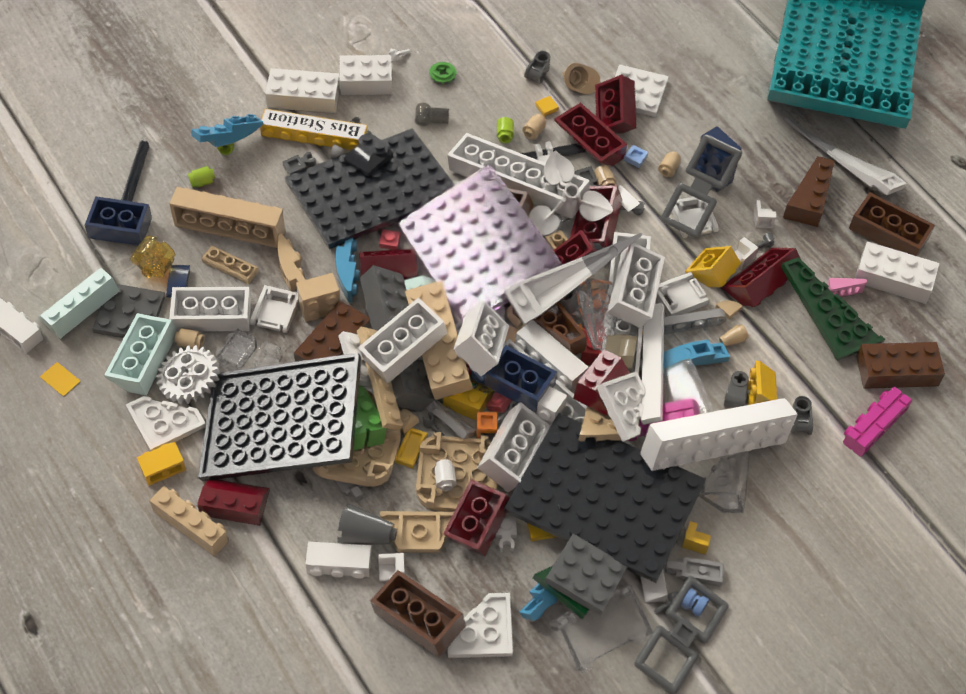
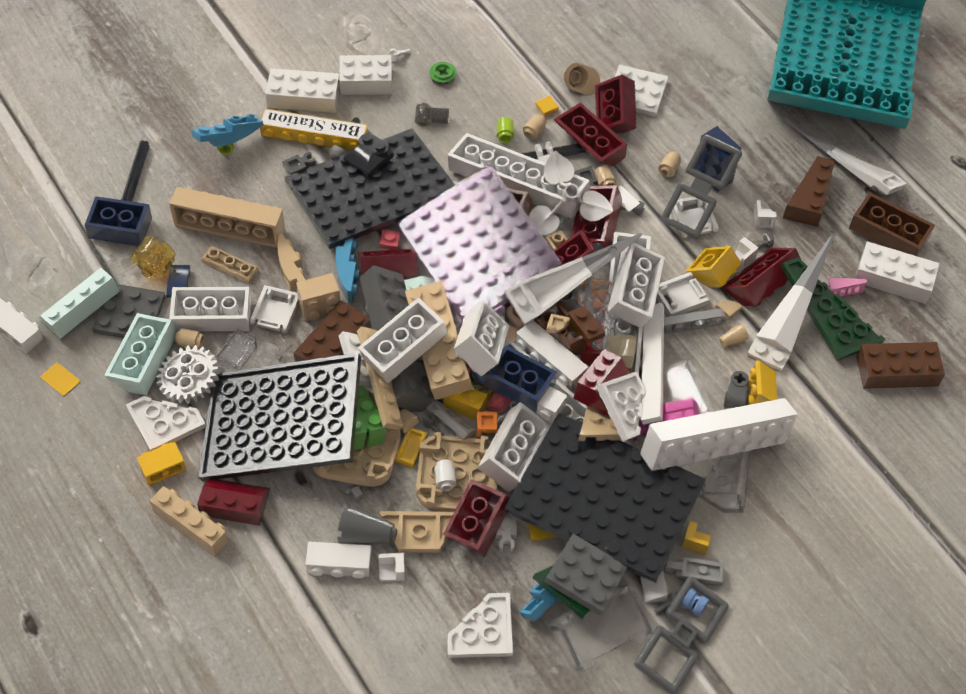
lime brick [188,166,216,188] -> none
reddish brown brick [370,570,466,657] -> none
dark grey piece [524,51,550,84] -> none
light blue plate [624,145,648,168] -> none
dark azure slope [663,340,730,374] -> none
dark grey piece [790,396,813,435] -> none
dark pink brick [843,387,912,457] -> none
none -> tan tile [546,314,570,333]
none -> reddish brown plate [567,305,605,344]
none -> white plate [747,235,833,372]

